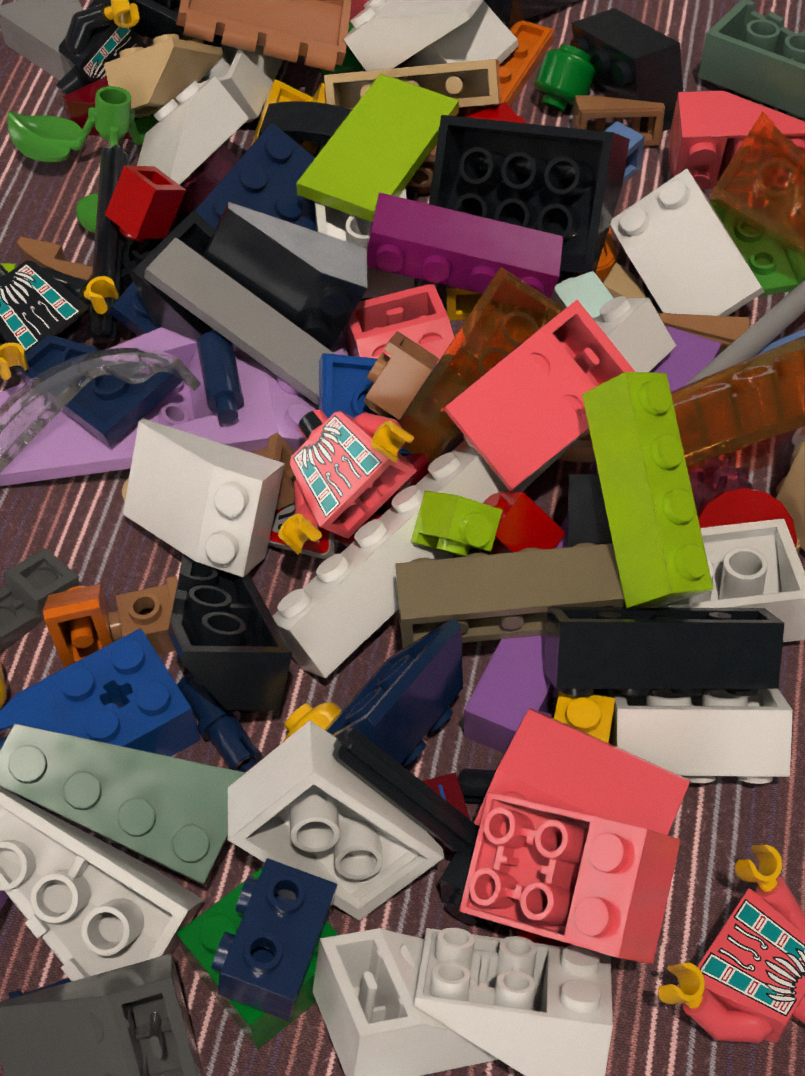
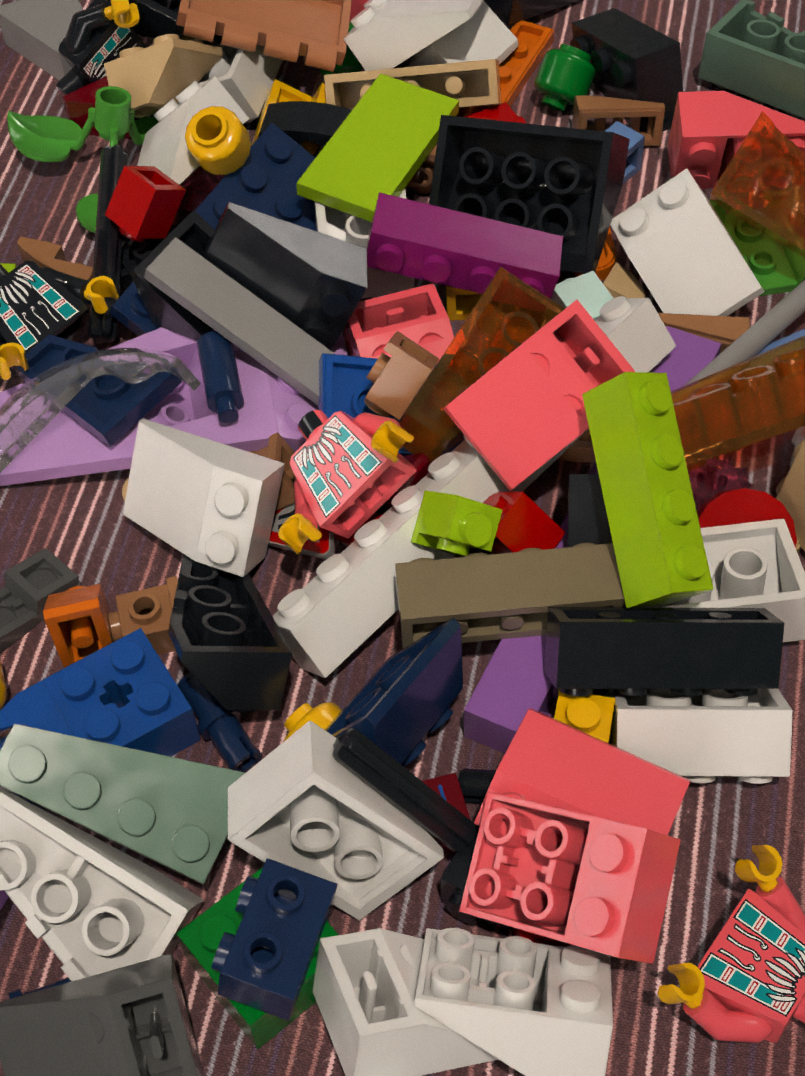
none -> yellow head [185,106,251,175]

